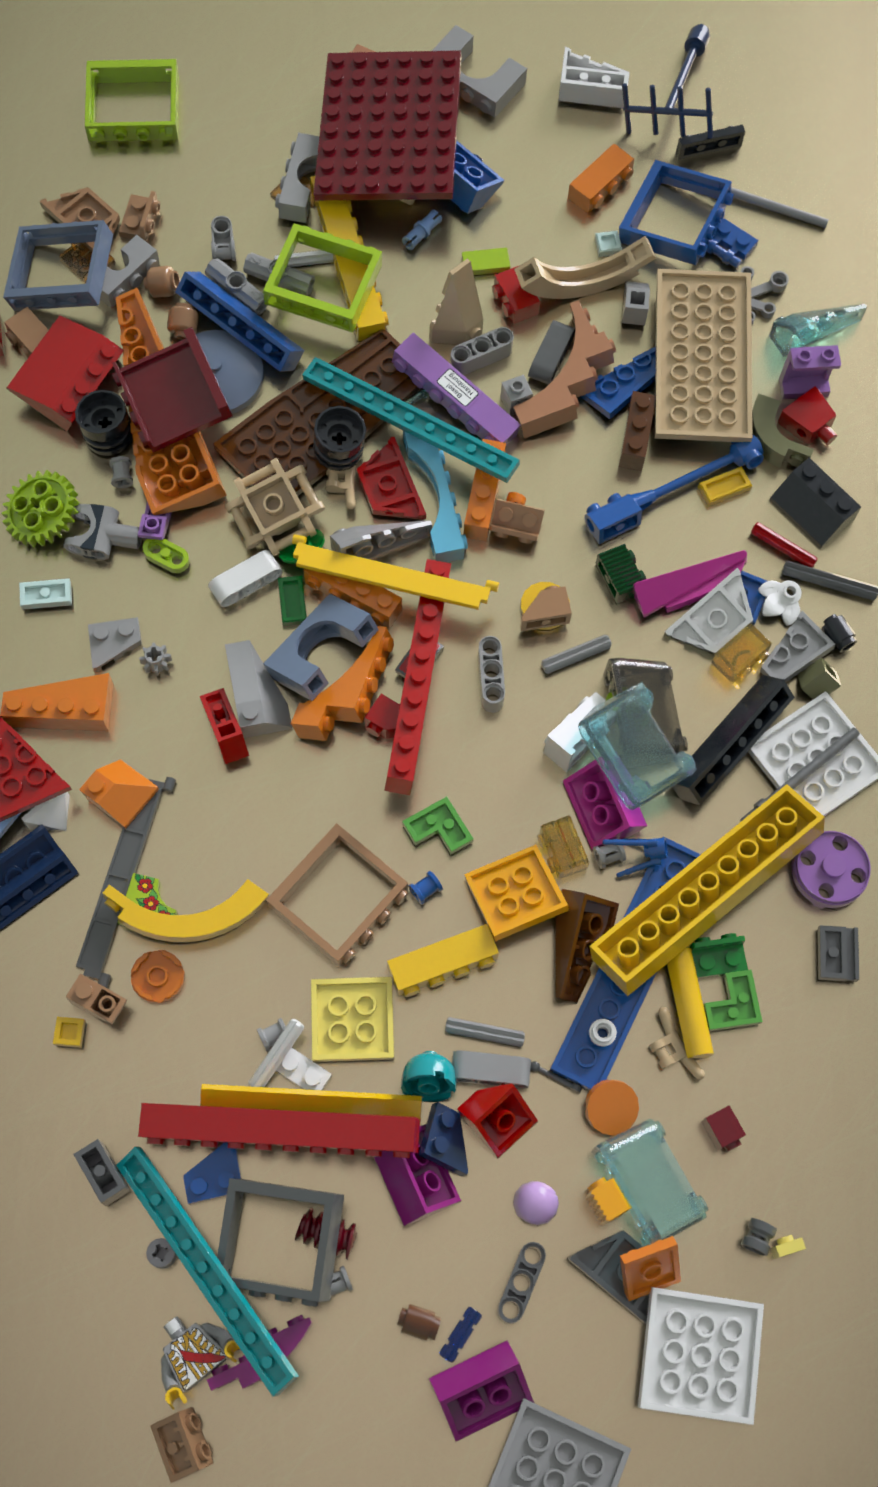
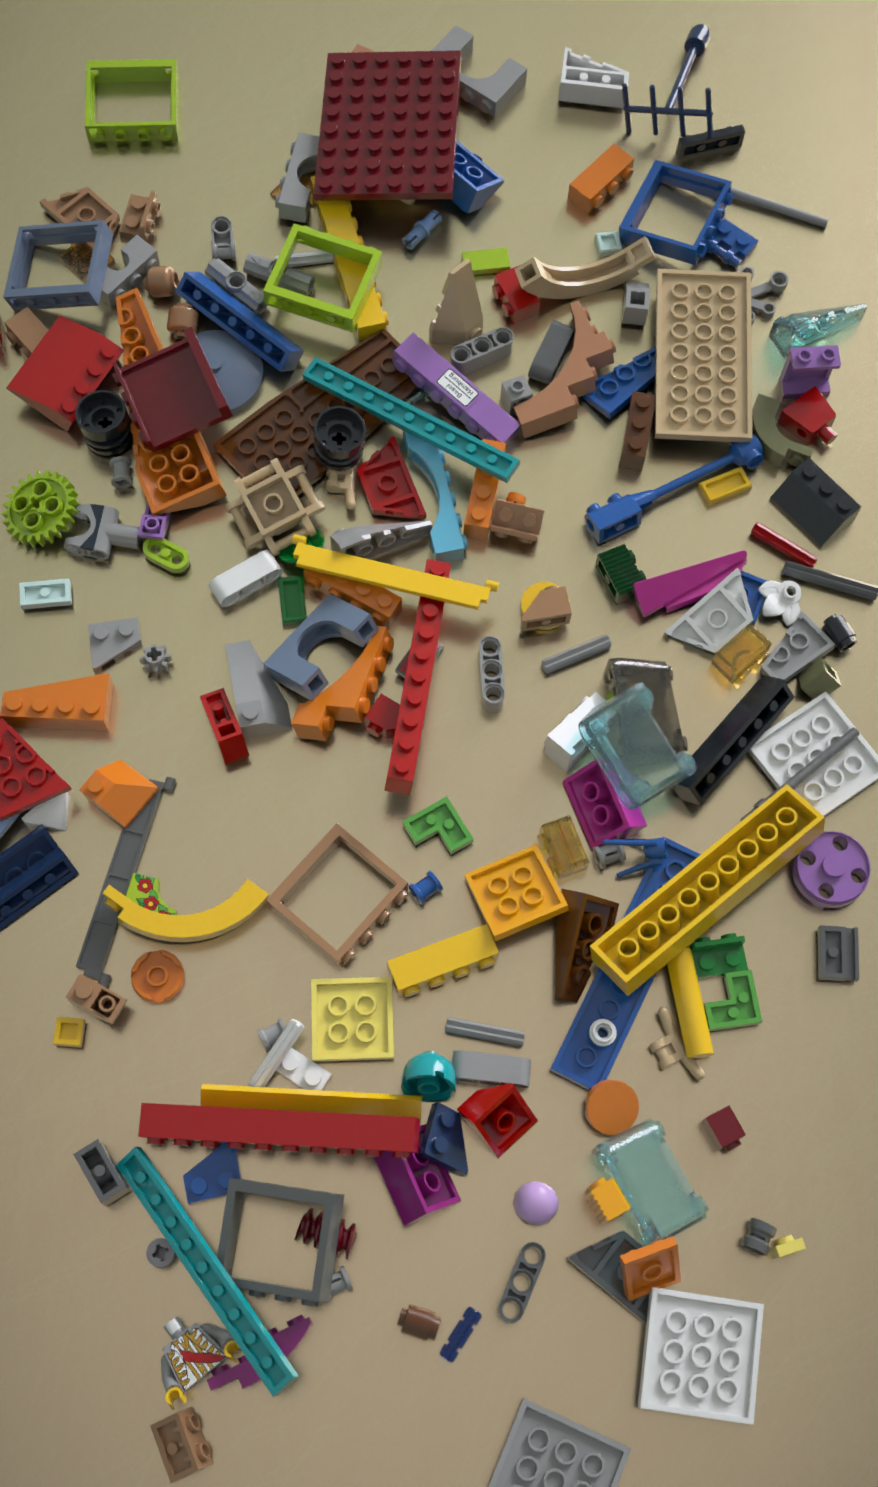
magenta slope [429,1340,534,1442] -> none
dark grey hinge [531,1061,582,1093] -> none

